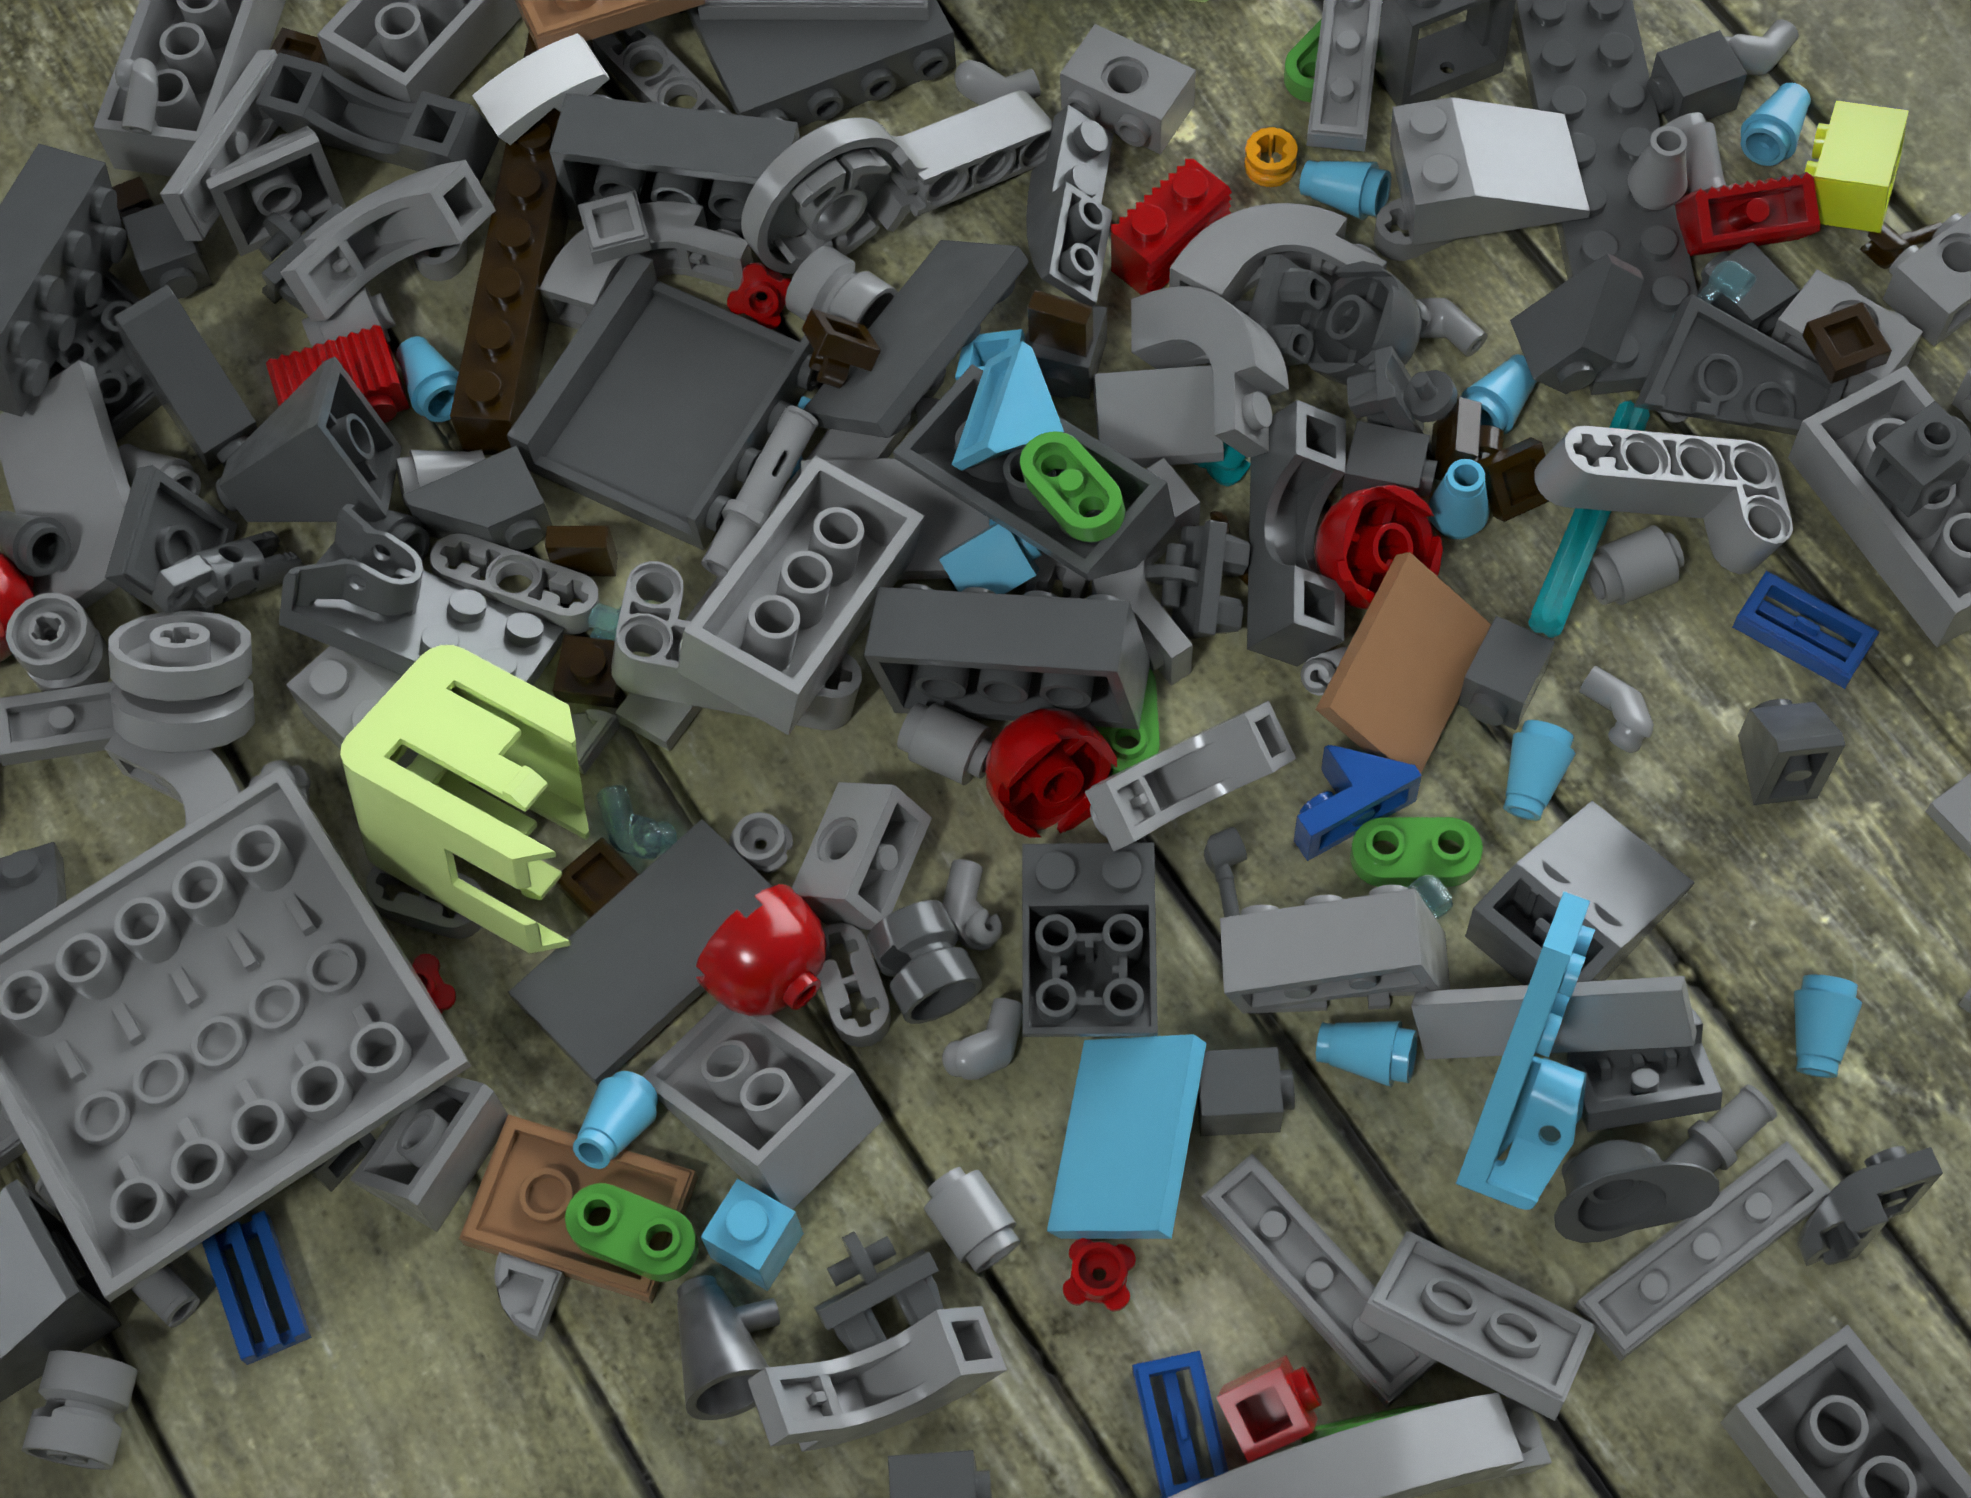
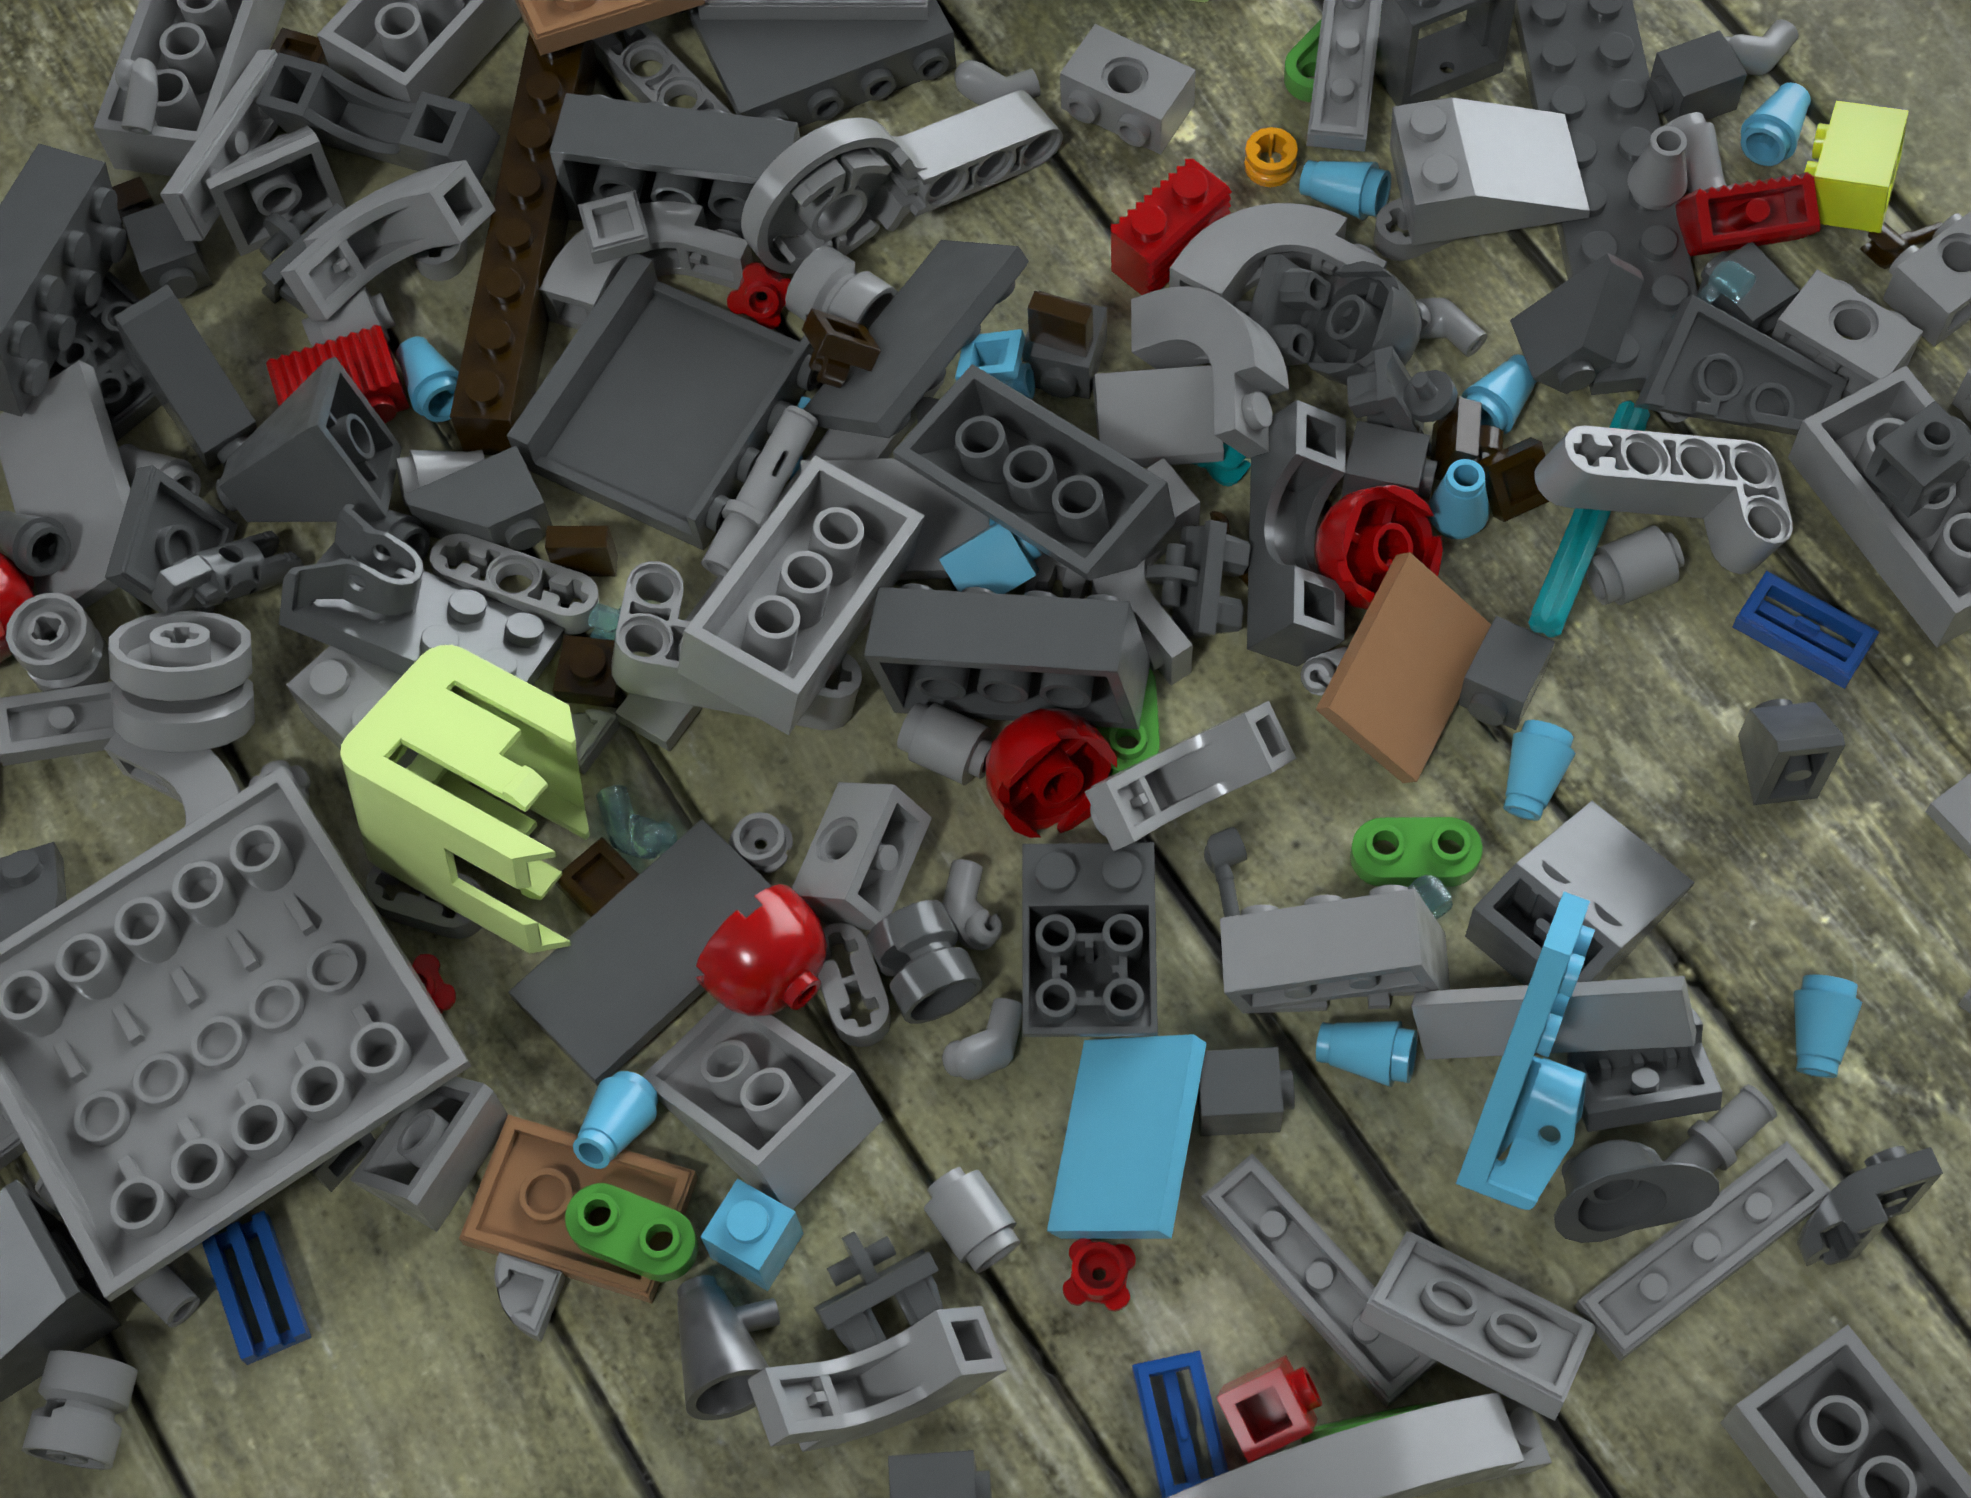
white slope [472,33,610,145] -> none
medium azure slope [952,341,1064,471] -> none
bright green plate [1020,431,1125,542] -> none
dark grey slope [1026,105,1114,307] -> none
blue slope [1294,745,1422,861] -> none
light grey arm [1579,666,1654,753] -> none
dark brown tile [1802,302,1892,384] -> none

